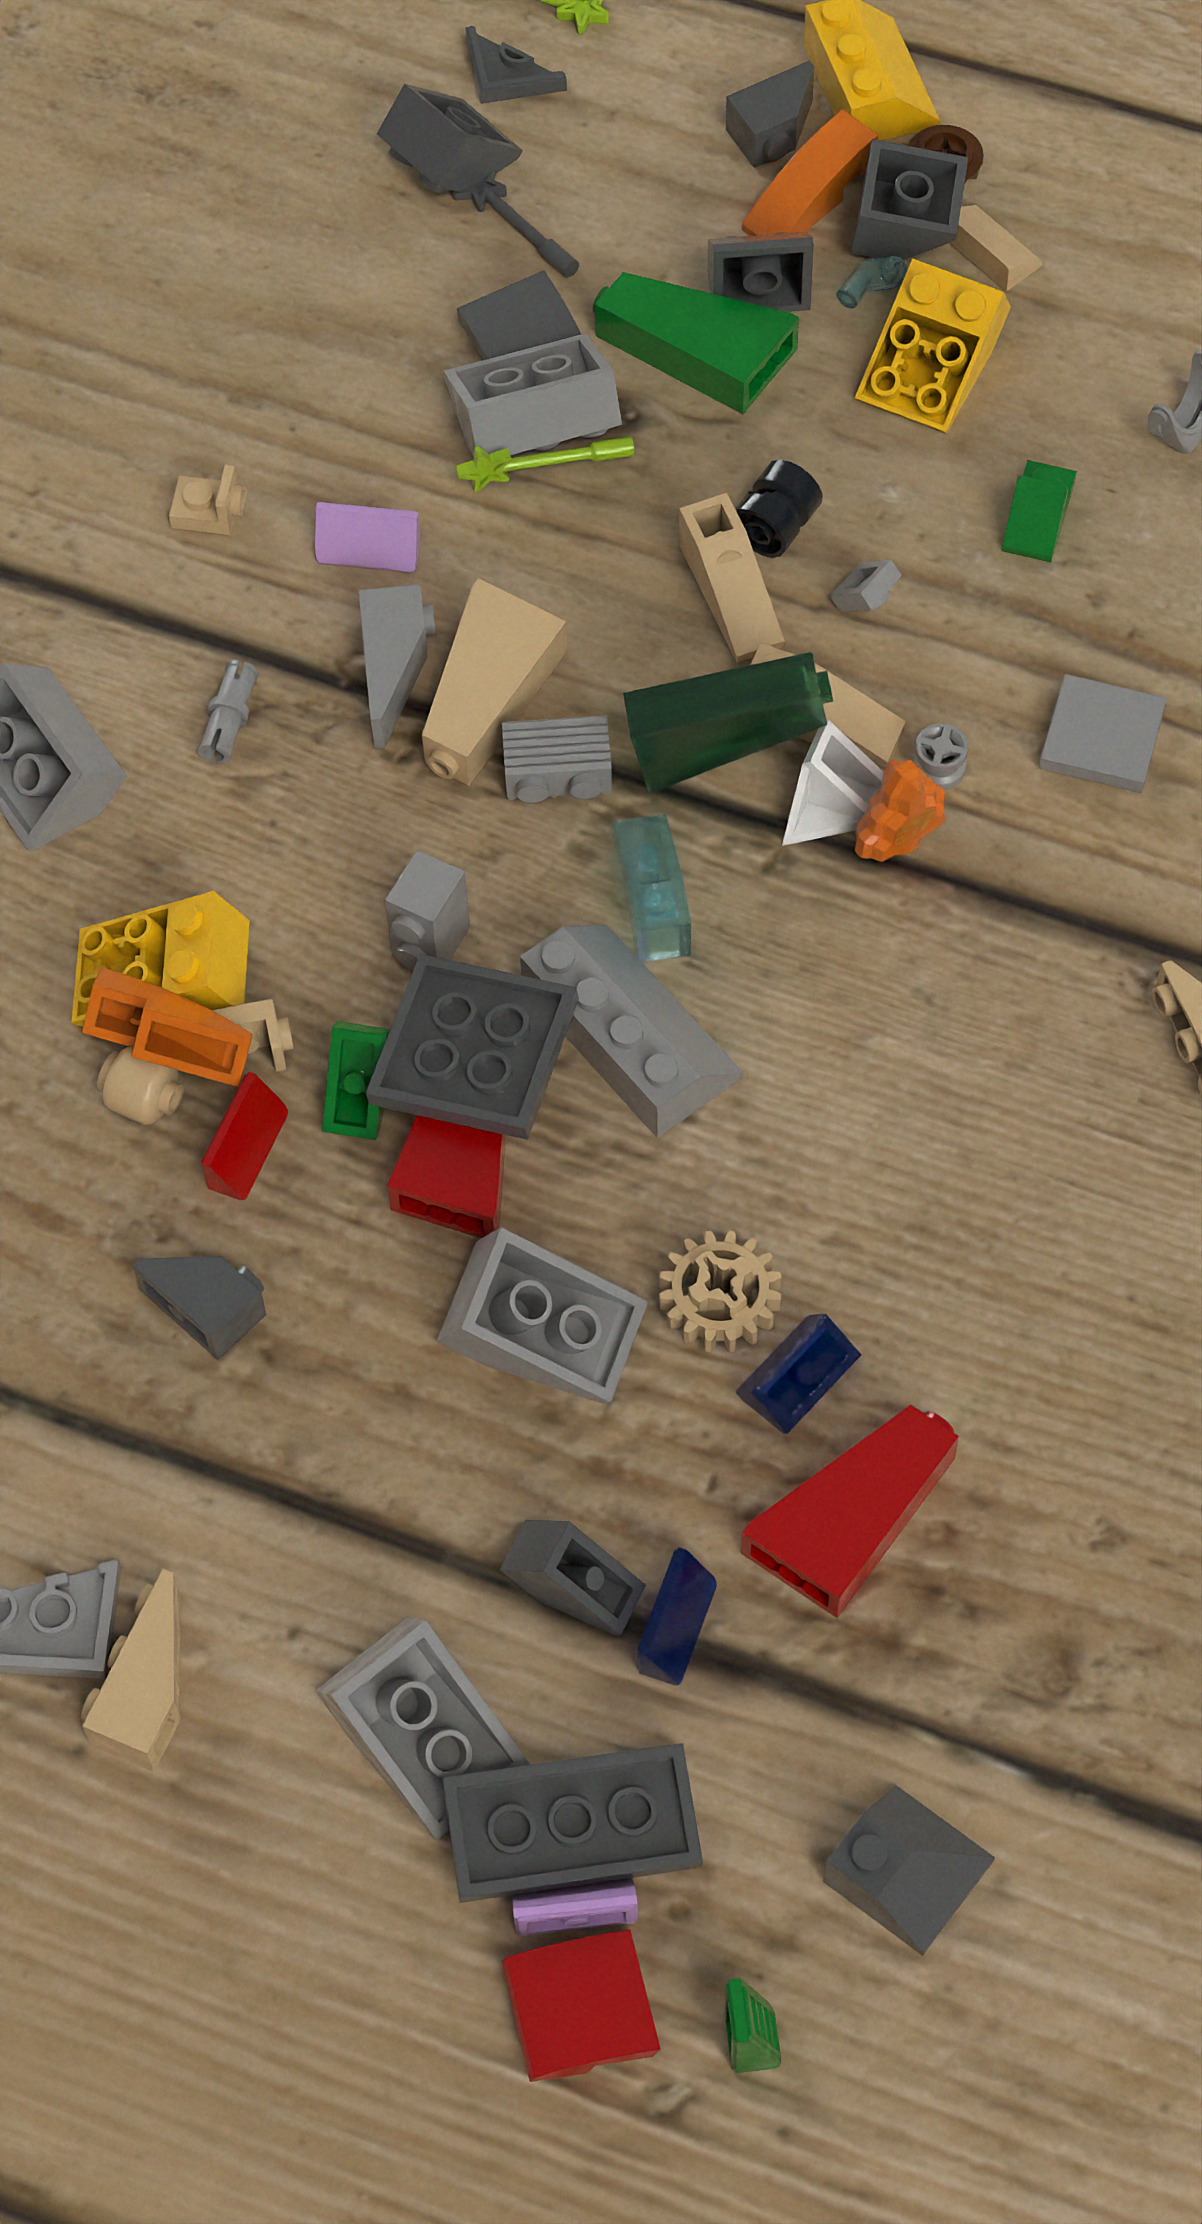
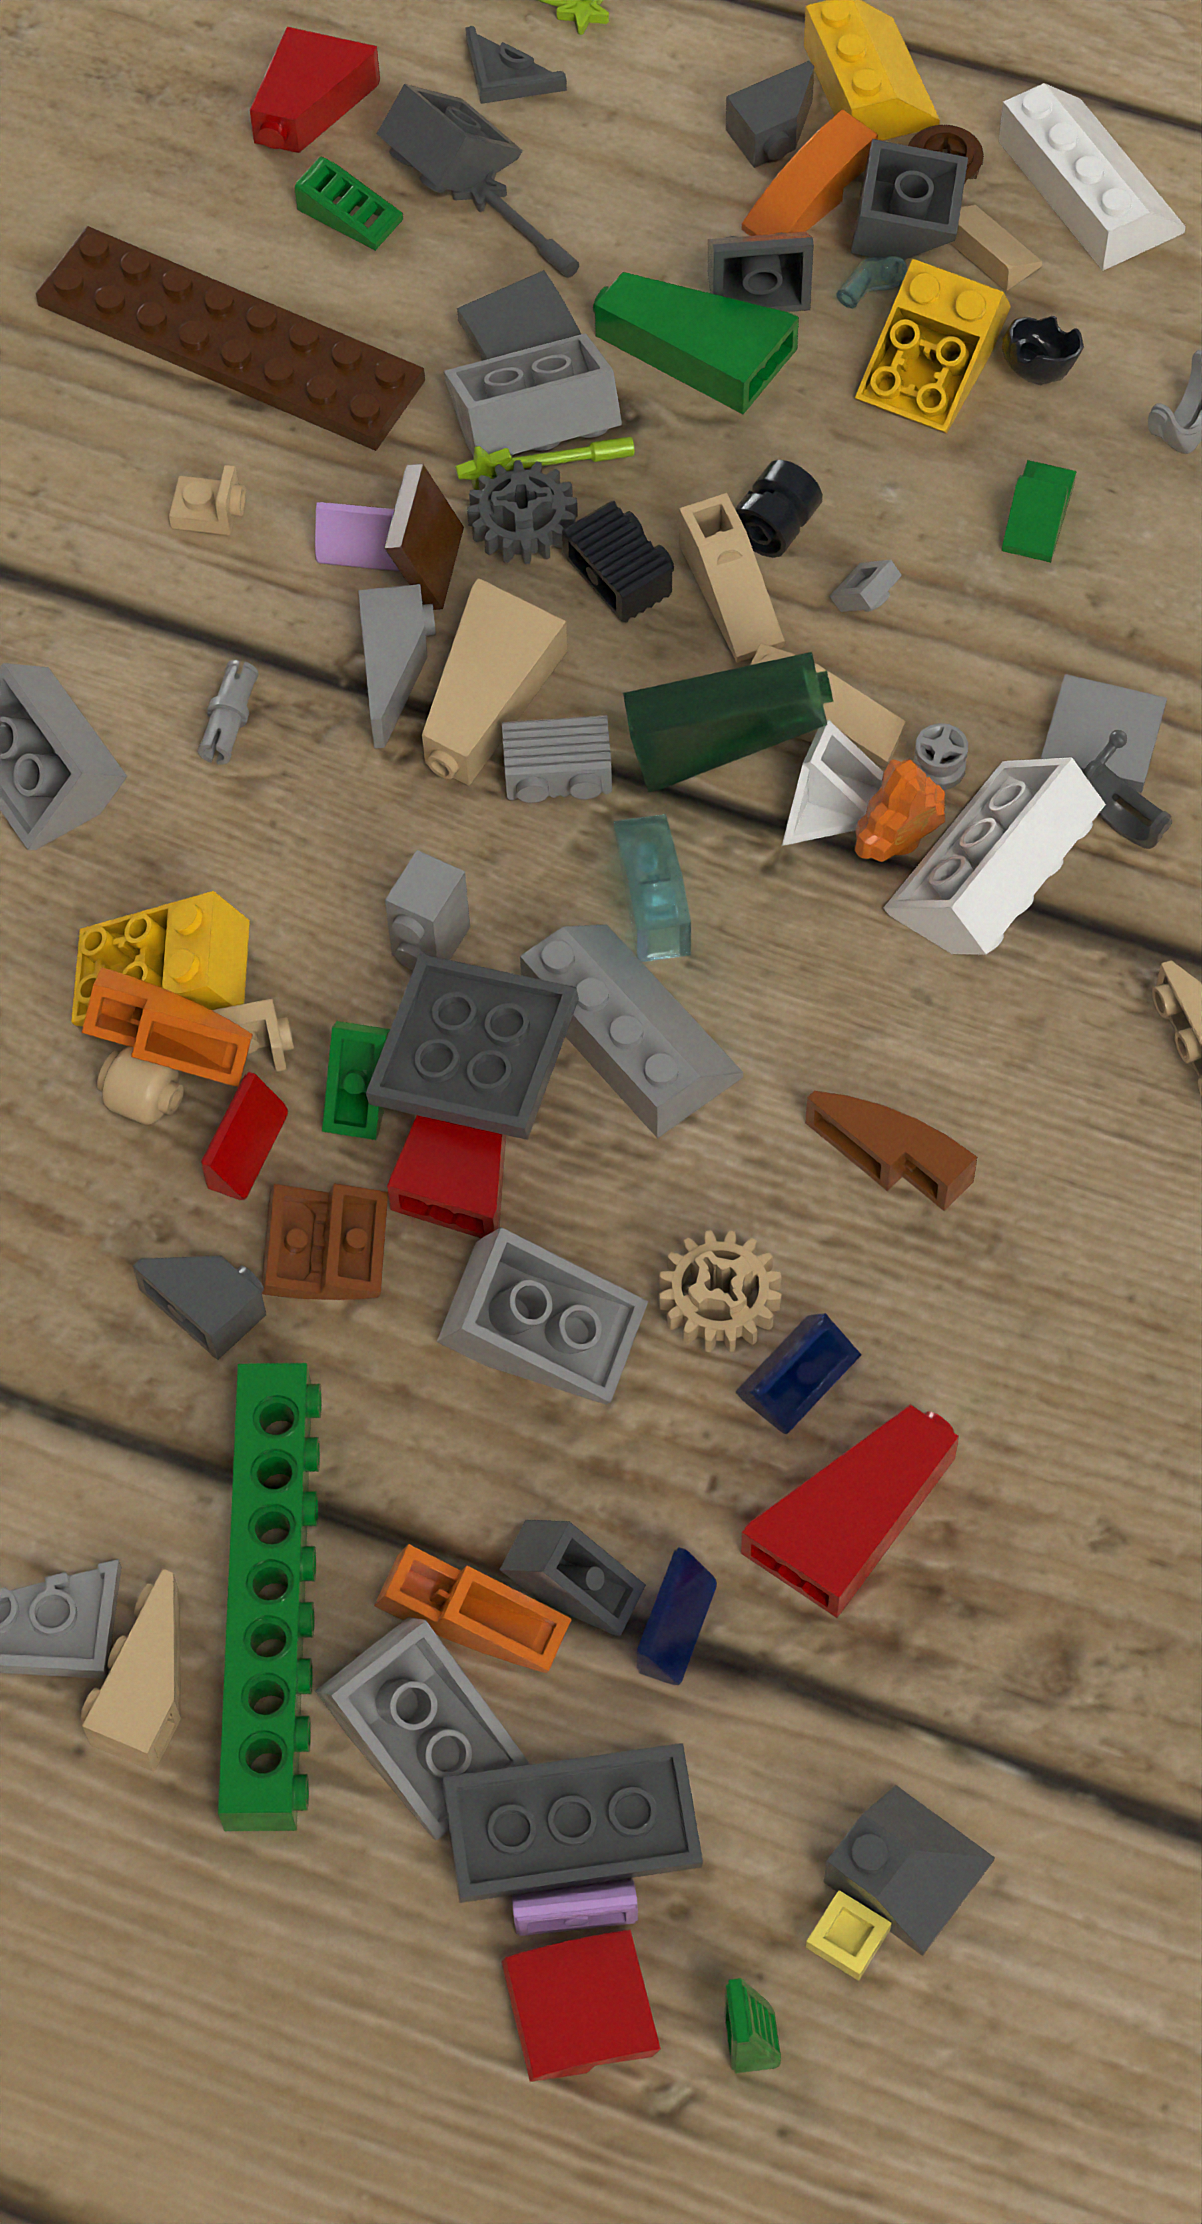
none -> reddish brown plate [36,226,425,451]
none -> green brick [218,1363,322,1832]
none -> red slope [249,27,380,153]
none -> dark orange slope [262,1183,388,1300]
none -> green slope [295,156,403,251]
none -> orange slope [374,1544,572,1673]
none -> reddish brown tile [384,464,464,610]
none -> dark grey gear [467,460,578,564]
none -> black brick [562,501,674,623]
none -> dark orange slope [805,1090,978,1211]
none -> light yellow plate [806,1890,892,1981]
none -> white slope [883,757,1106,955]
none -> white slope [999,83,1186,271]
none -> black hair [1002,316,1084,385]
none -> dark grey helmet [1083,730,1172,849]

